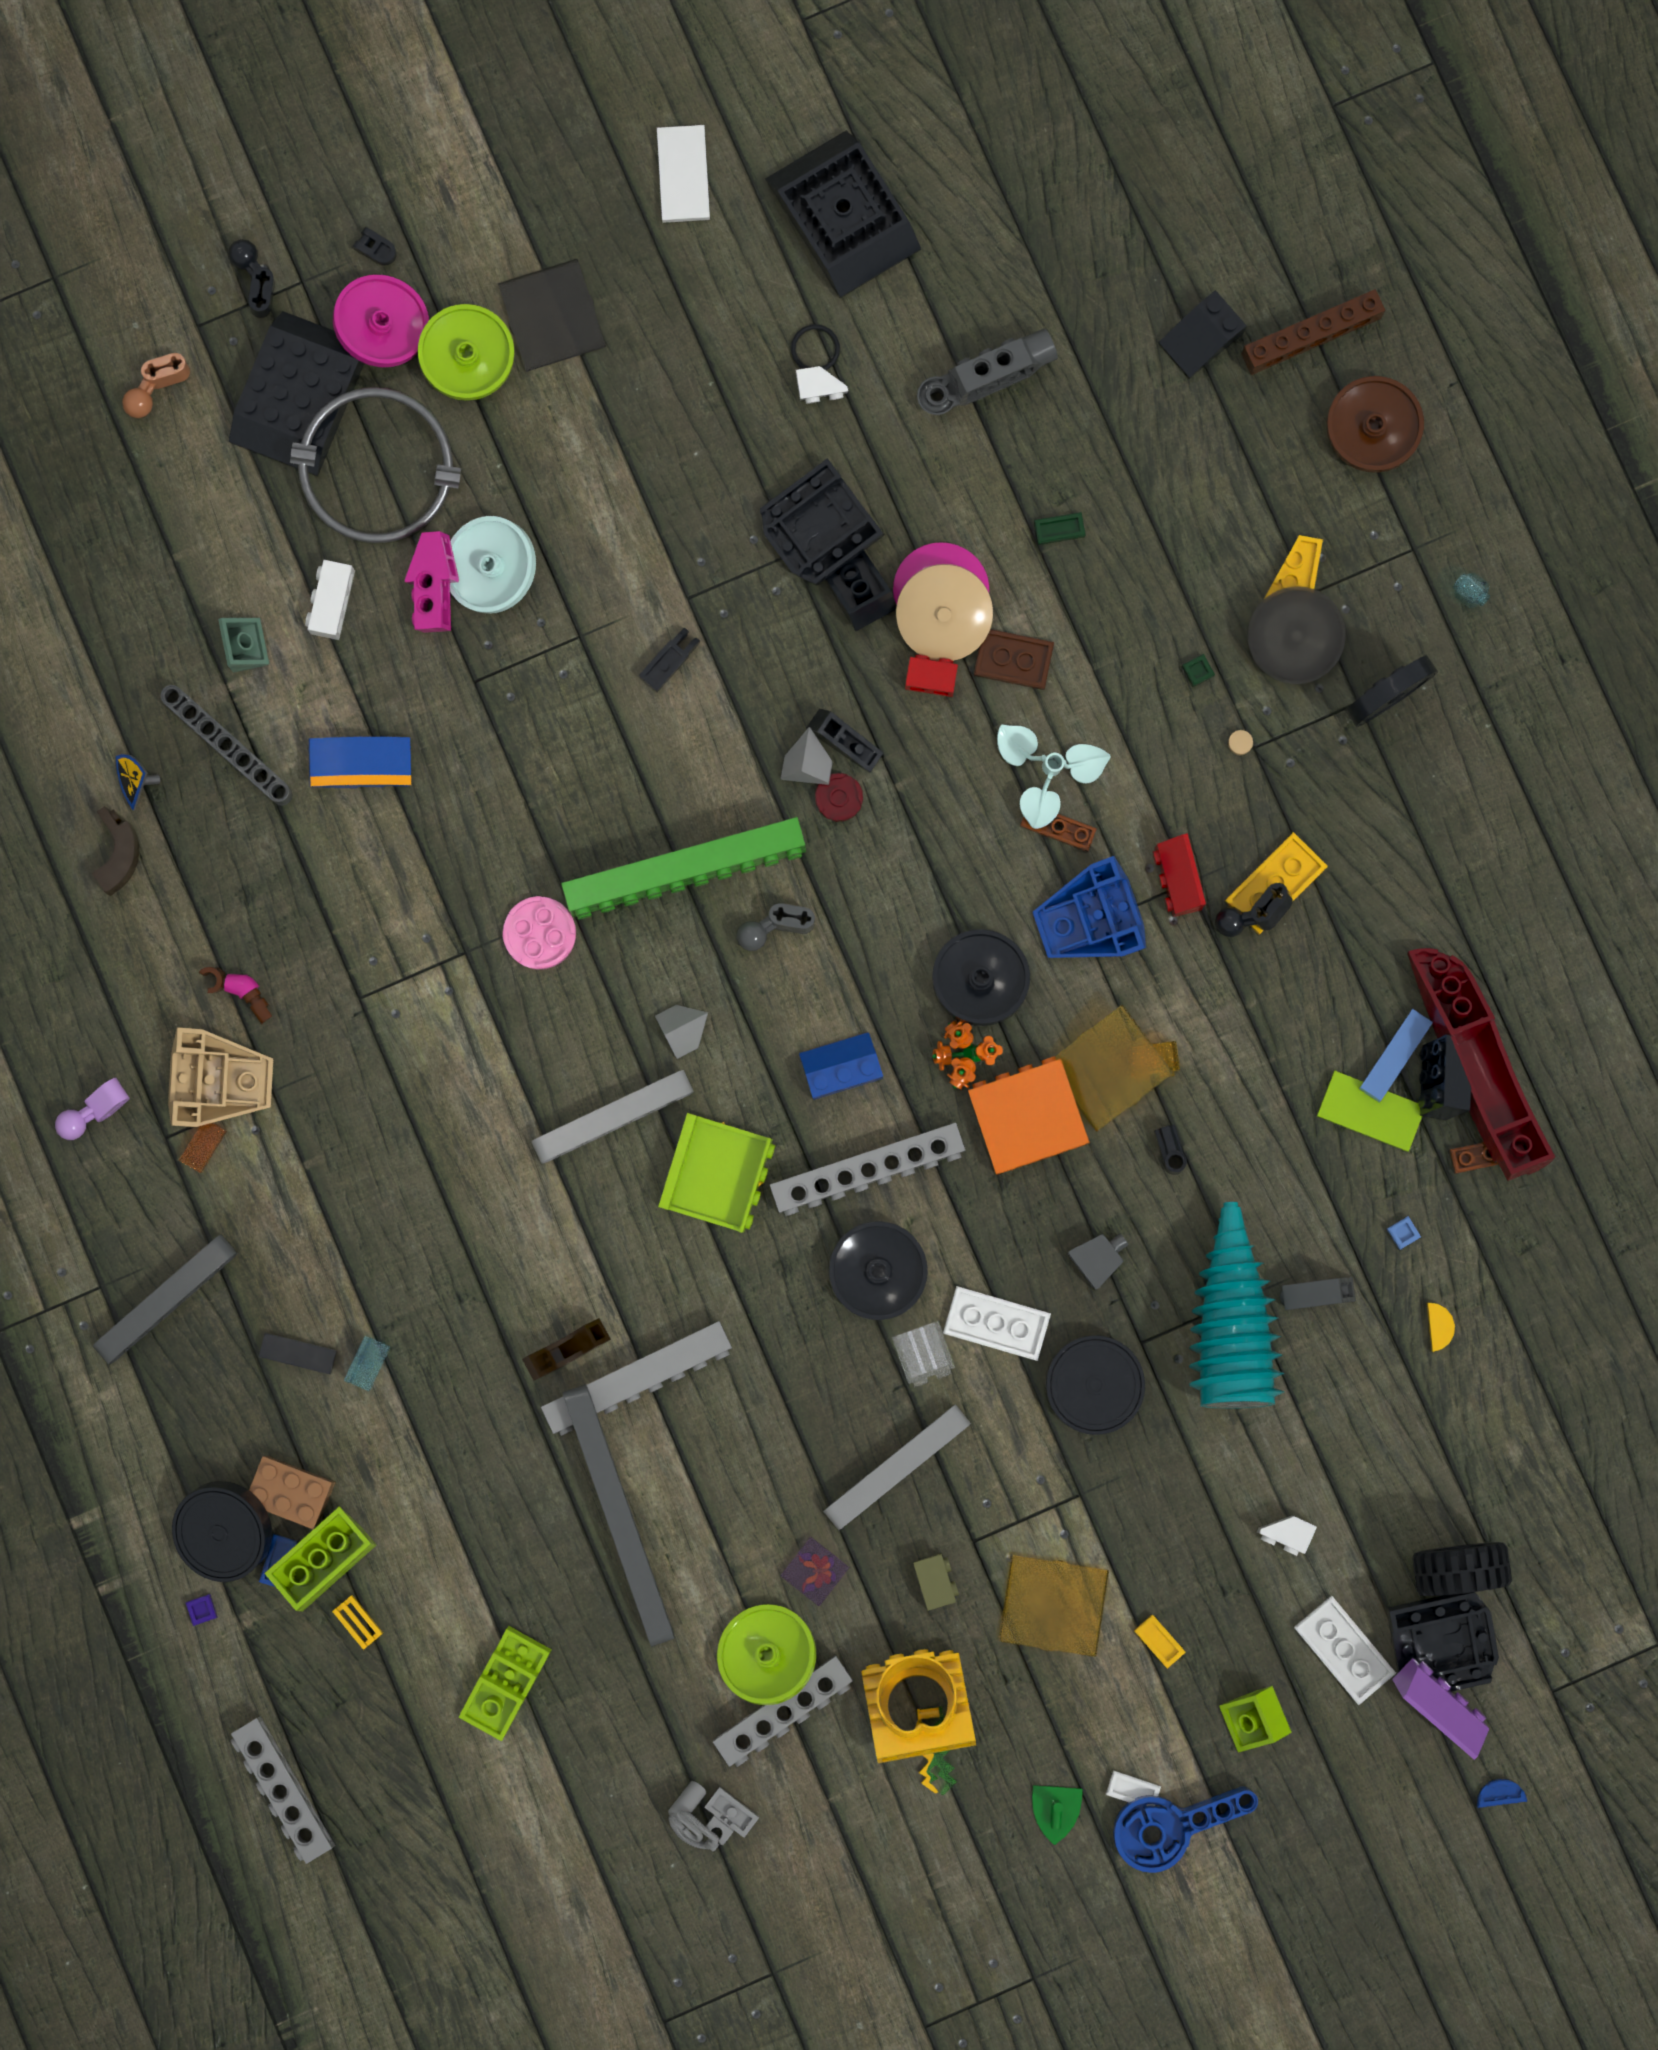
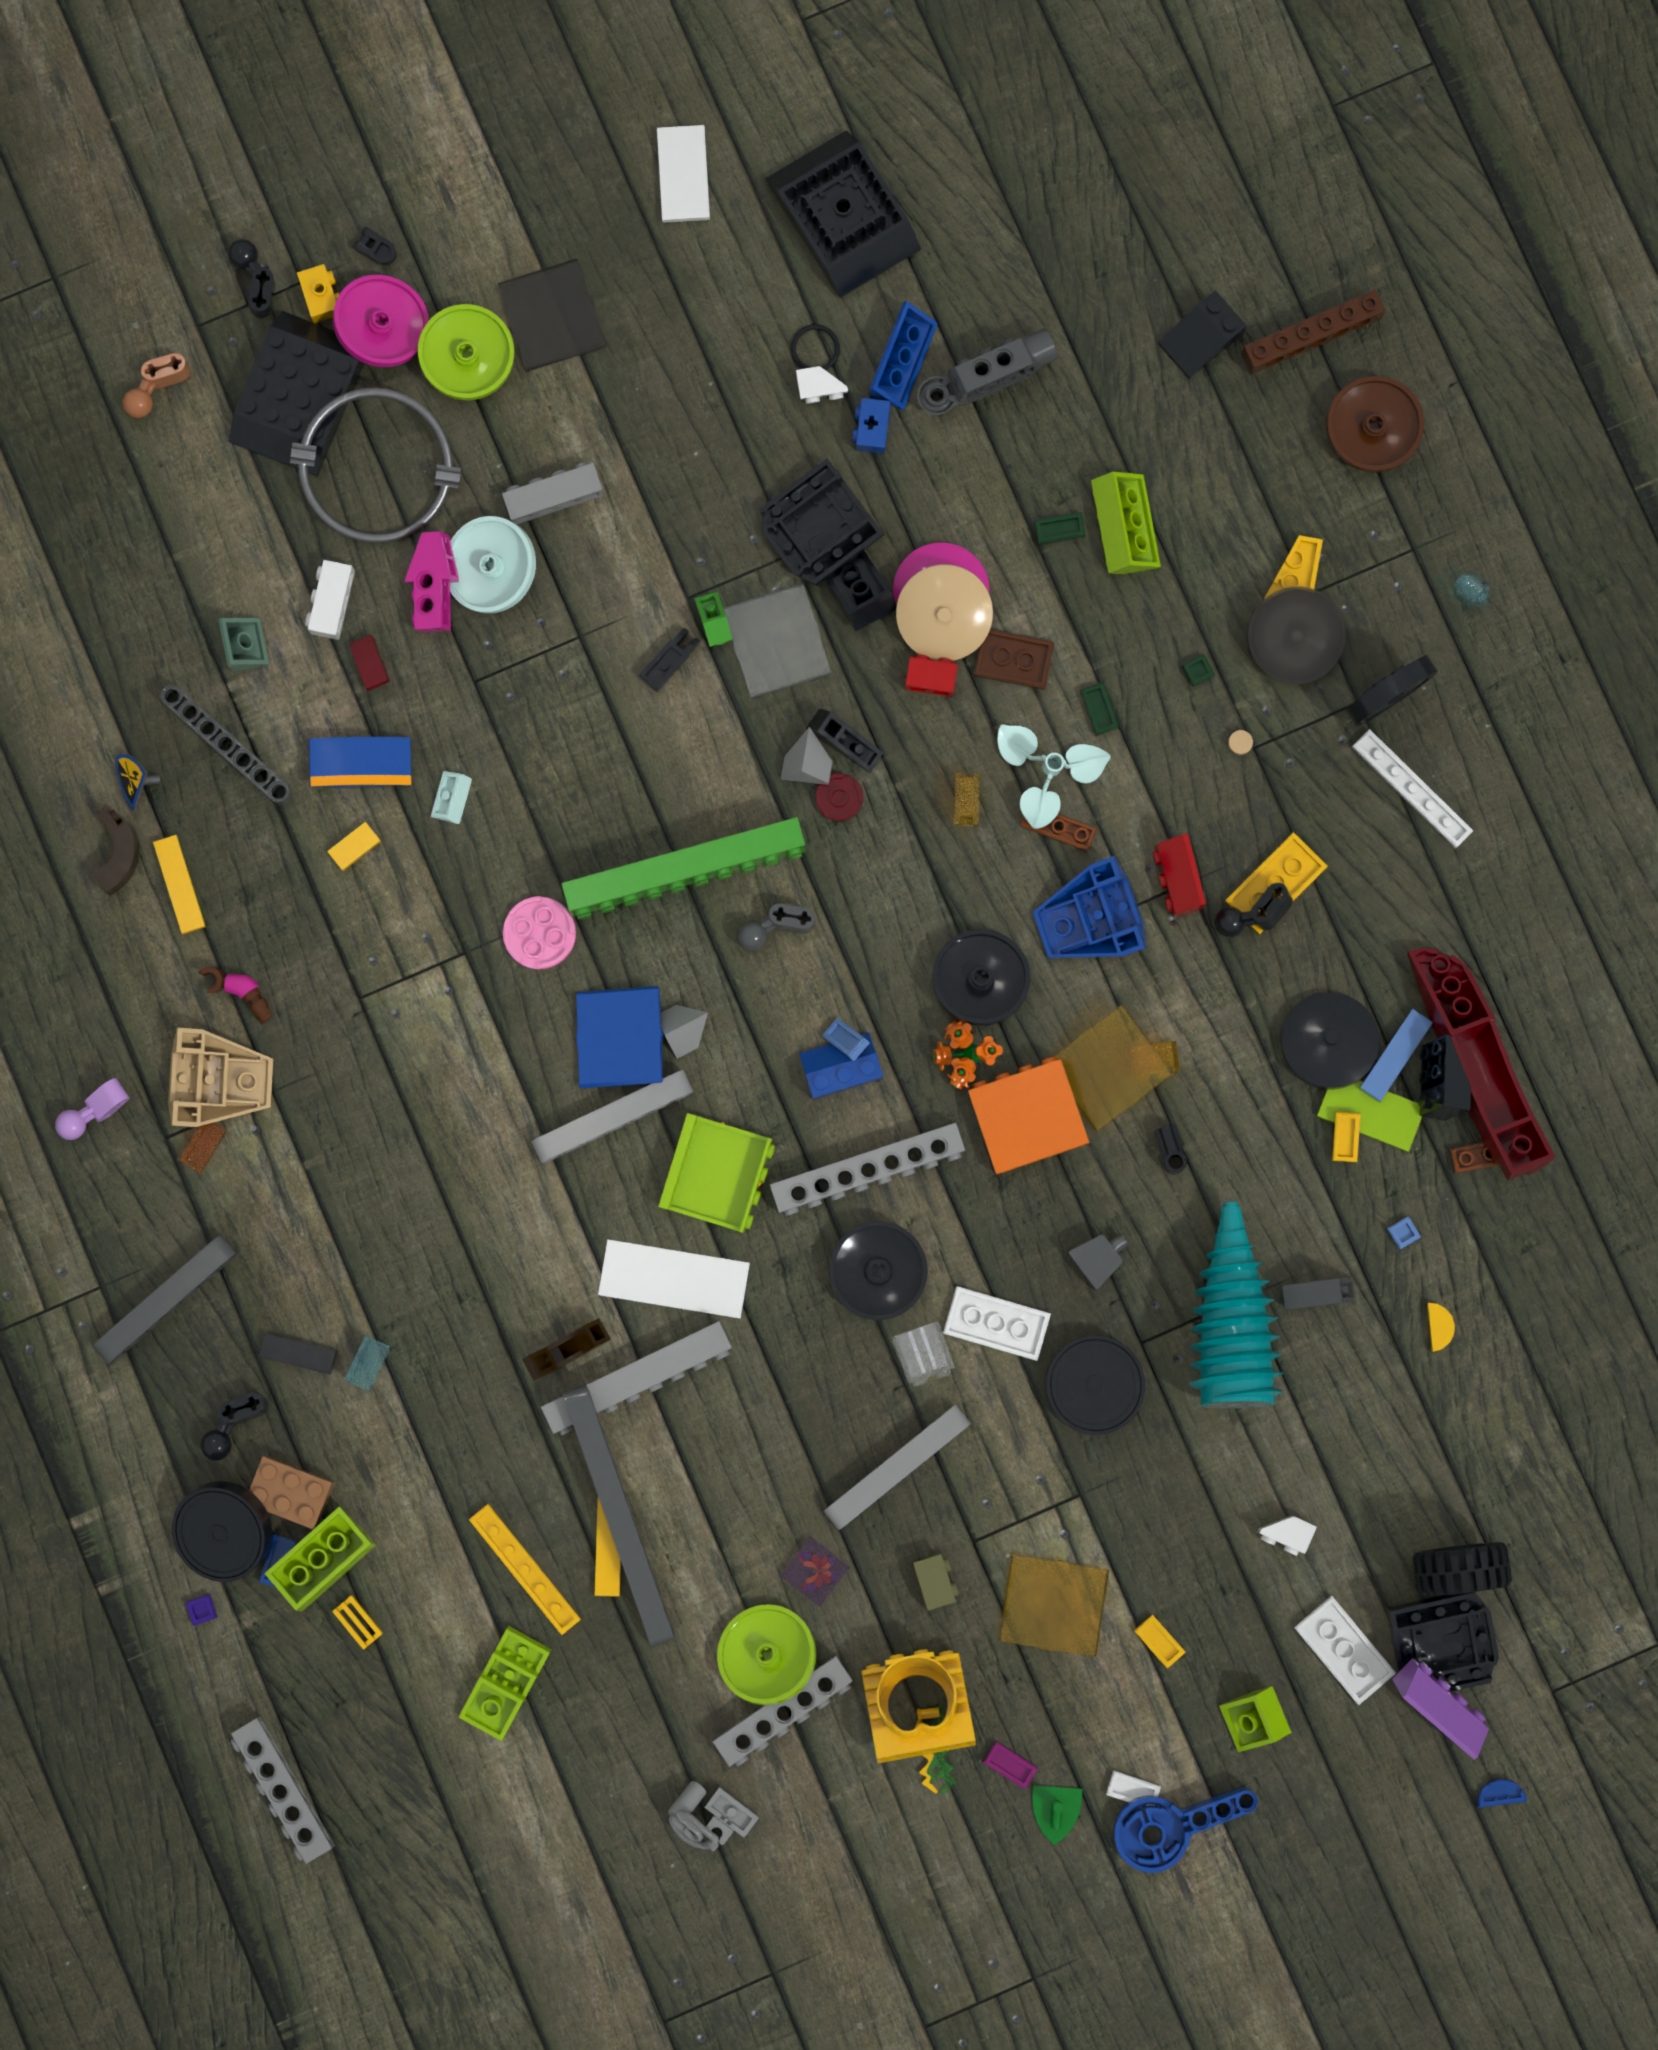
none -> yellow tile [153,835,206,934]
none -> black beam [201,1392,268,1461]
none -> yellow brick [297,264,340,324]
none -> yellow tile [327,822,381,871]
none -> dark red slope [350,635,390,691]
none -> light aqua slope [431,771,472,824]
none -> yellow tile [469,1504,581,1635]
none -> light grey brick [502,462,604,524]
none -> blue piece [576,986,663,1088]
none -> yellow tile [595,1497,621,1596]
none -> white sticker [598,1239,750,1319]
none -> bright green slope [694,592,733,646]
none -> clear piece [723,584,831,698]
none -> medium blue tile [822,1018,870,1061]
none -> blue brick [852,398,890,454]
none -> blue slope [869,301,938,410]
none -> clear yellow brick [954,773,980,826]
none -> magenta tile [983,1741,1038,1789]
none -> dark green tile [1080,682,1119,736]
none -> lime slope [1091,472,1161,574]
none -> black dish [1281,992,1380,1090]
none -> yellow tile [1332,1111,1361,1162]
none -> white tile [1352,729,1473,849]

